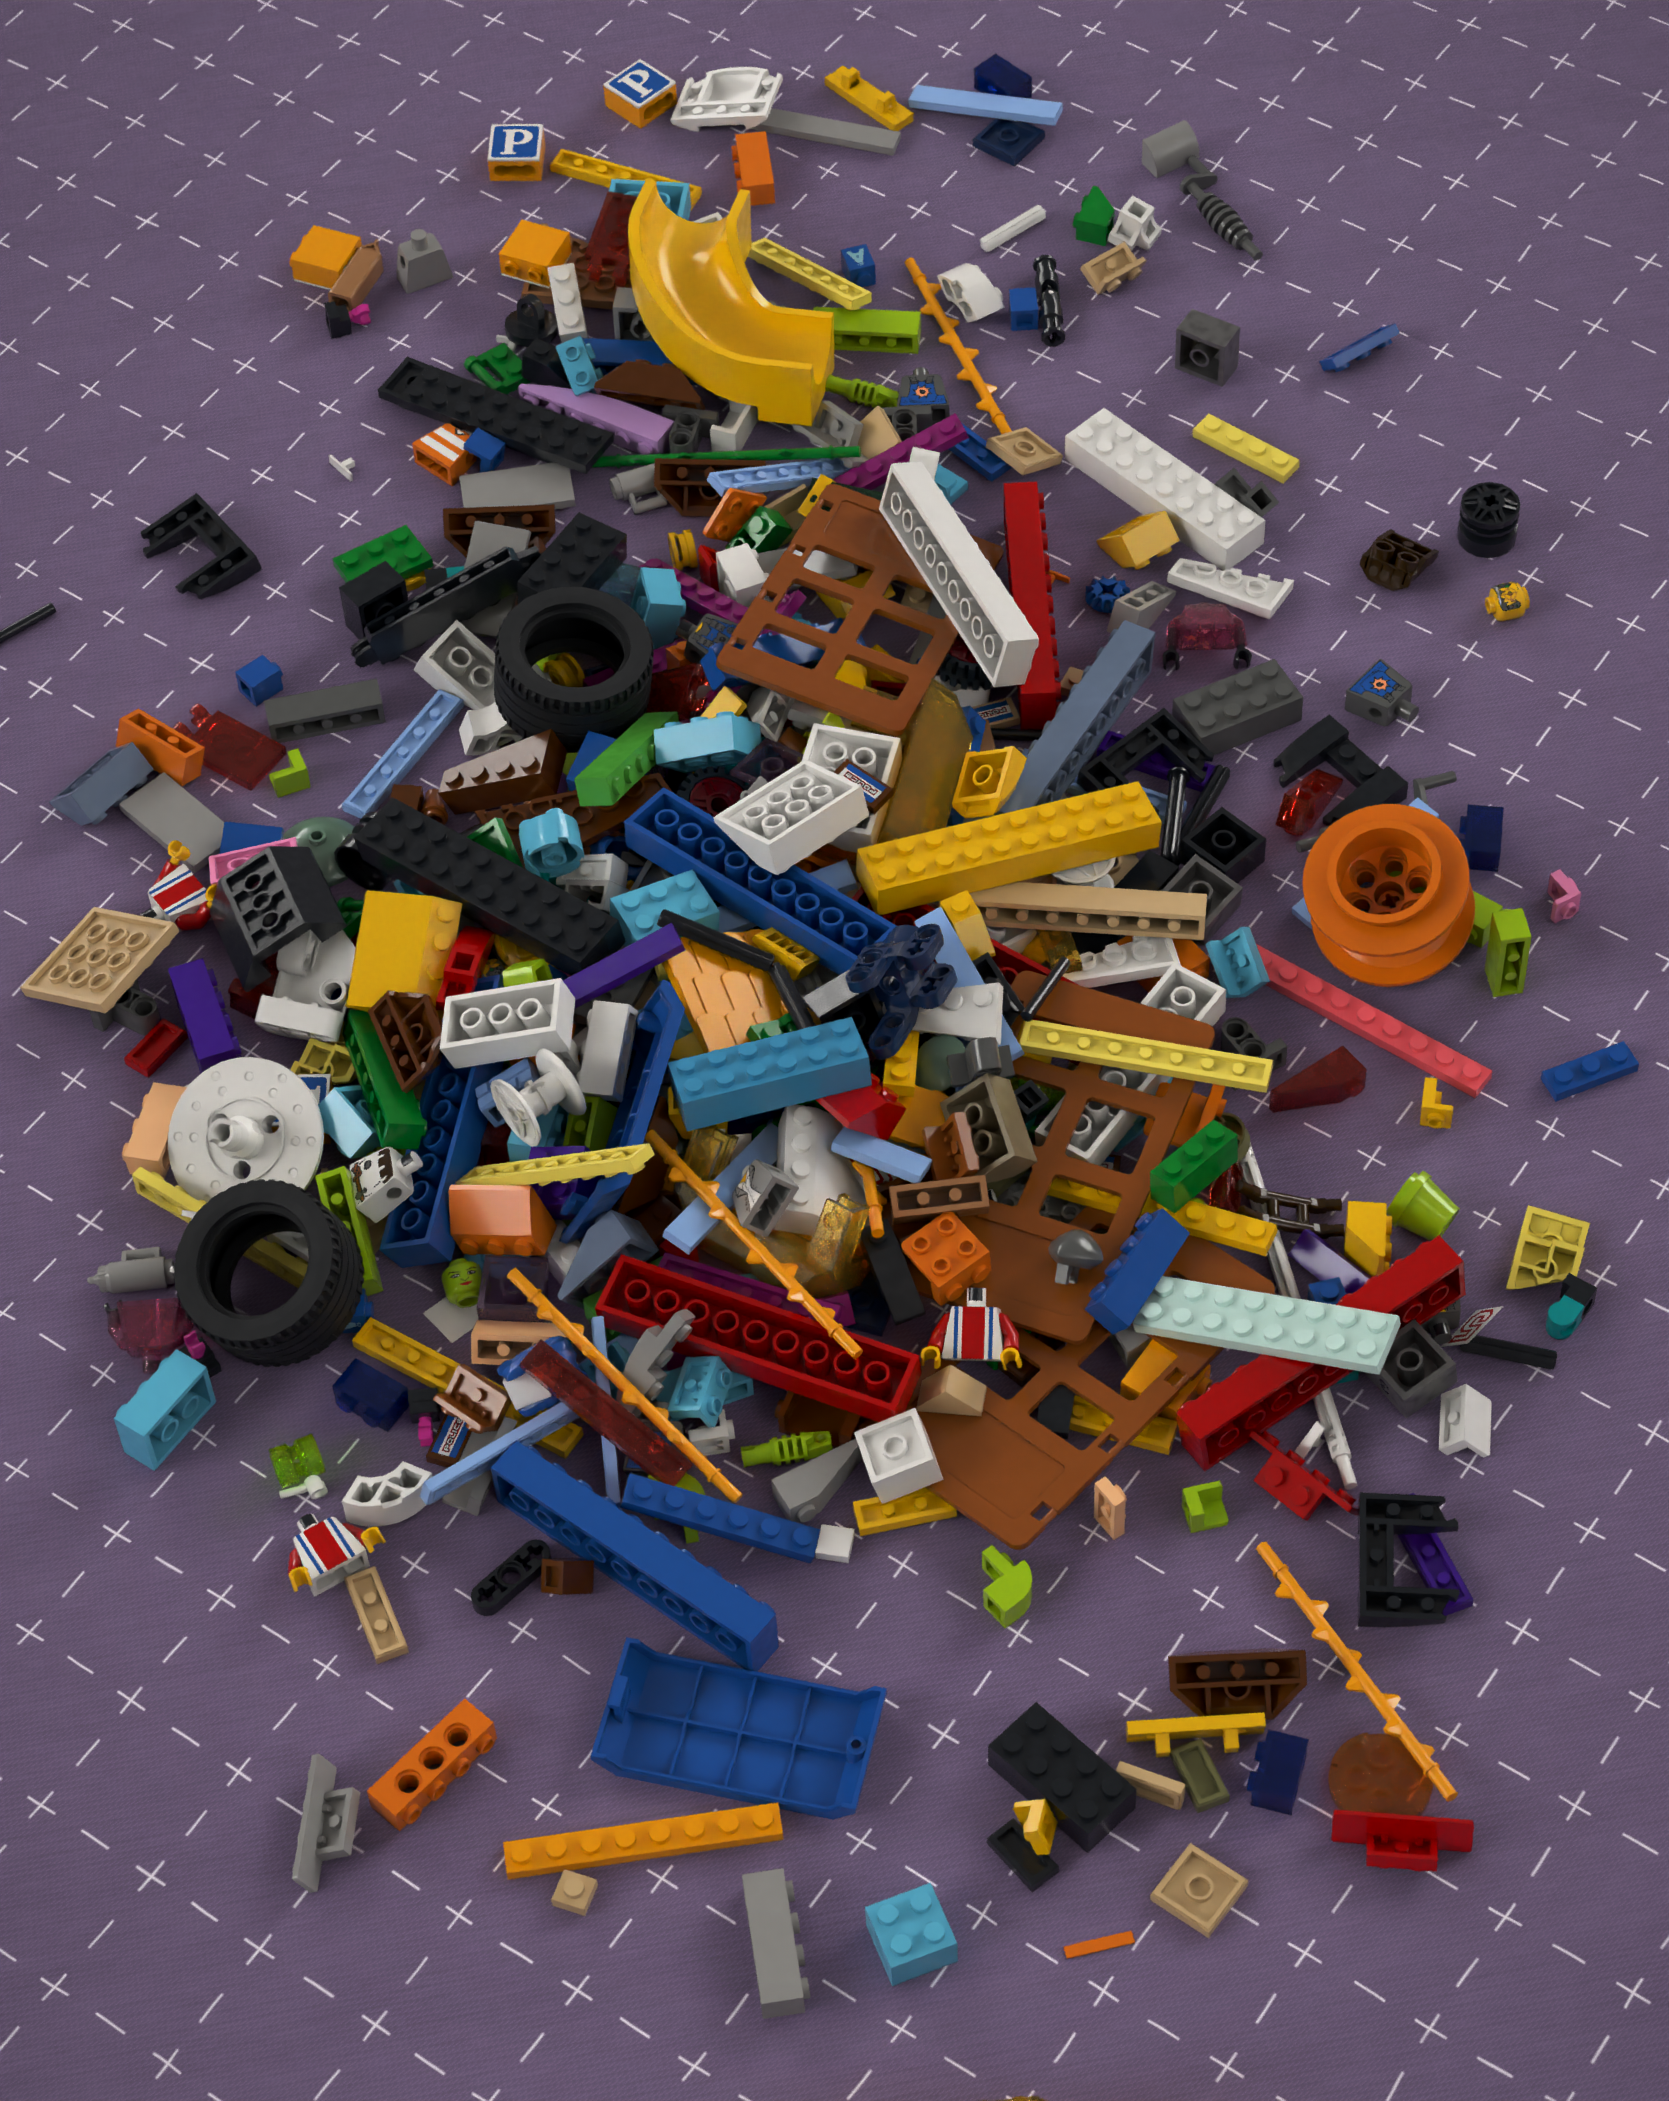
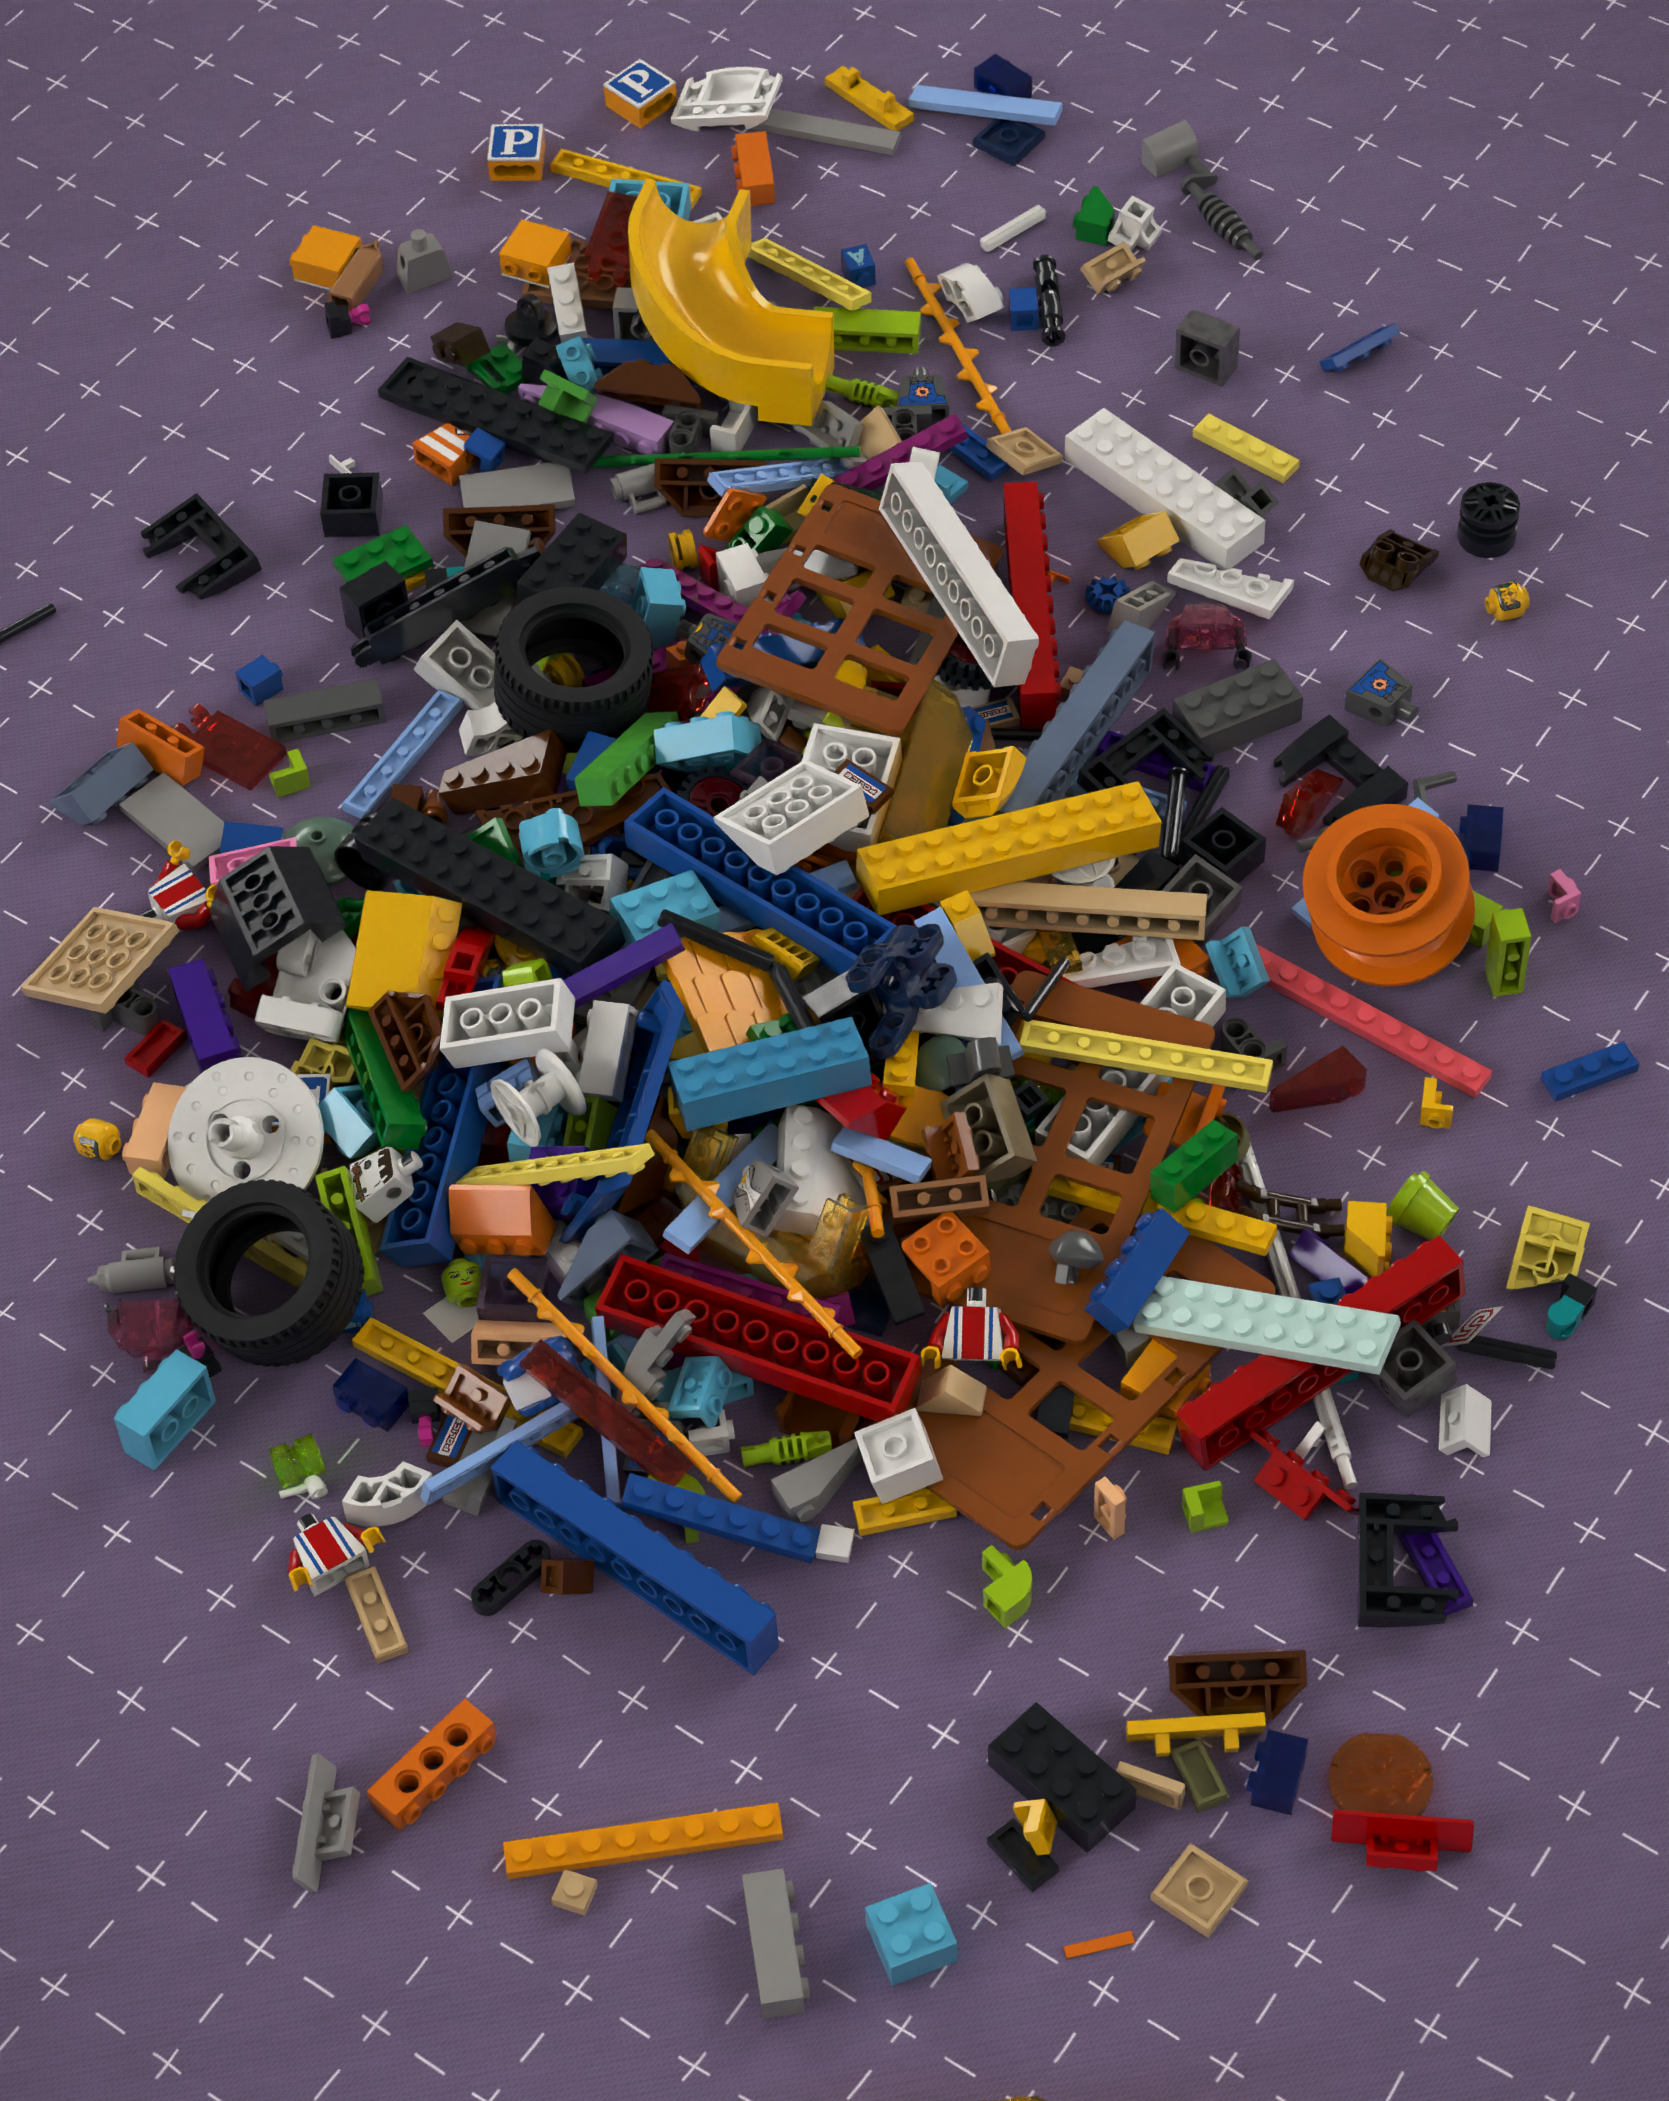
blue piece [591,1637,887,1820] -> none
light orange plant [1256,1541,1458,1802] -> none
none -> yellow head [73,1118,121,1162]
none -> black brick [320,472,383,537]
none -> dark brown brick [431,322,491,366]
none -> bright green panel [538,369,599,423]

